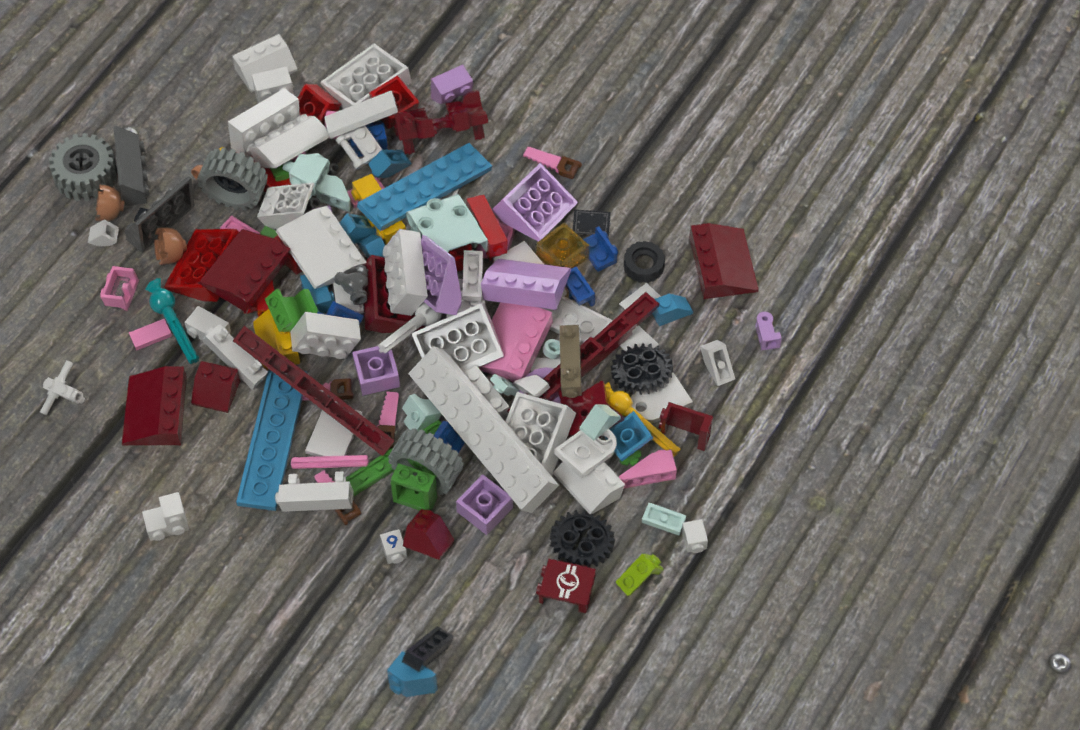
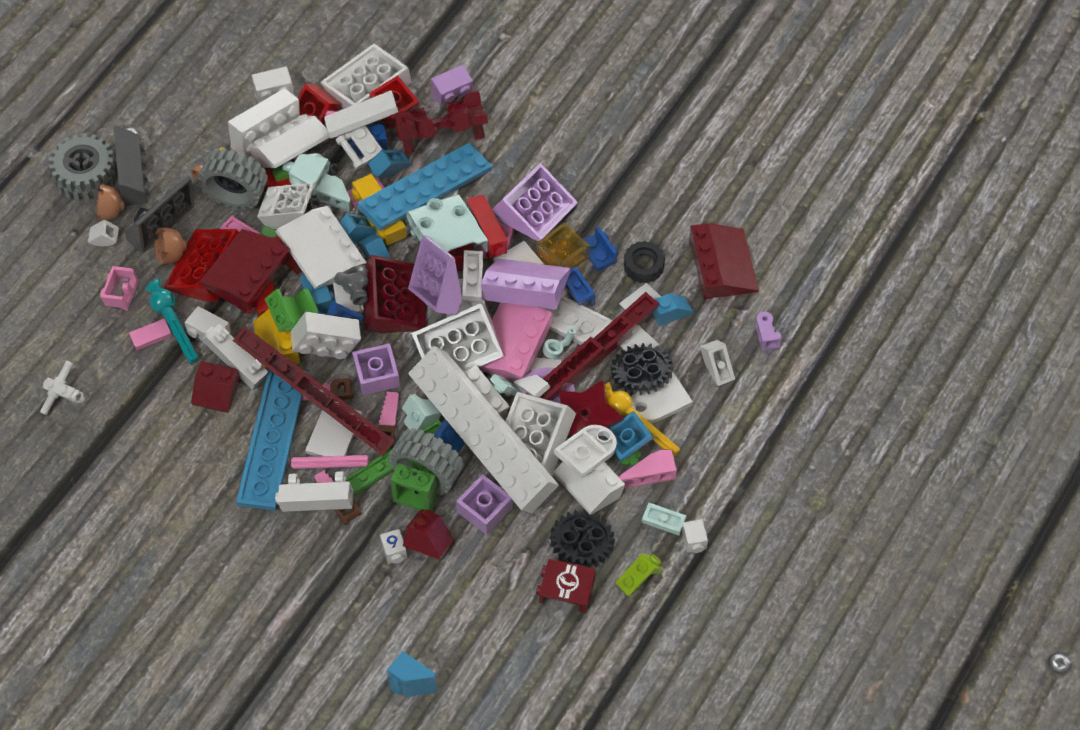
dark red slope [122,366,187,446] -> none
white brick [142,492,189,541] -> none
white slope [232,34,298,93] -> none
white piece [378,302,441,354] -> none
white brick [383,229,428,316] -> none
black gear [402,626,455,673] -> none
piece [523,147,582,179] -> none
dark tan brick [559,325,582,398] -> none
black sticker [572,209,611,236] -> none
light aqua slope [580,404,621,441] -> none
dark red panel [658,402,714,451] -> none

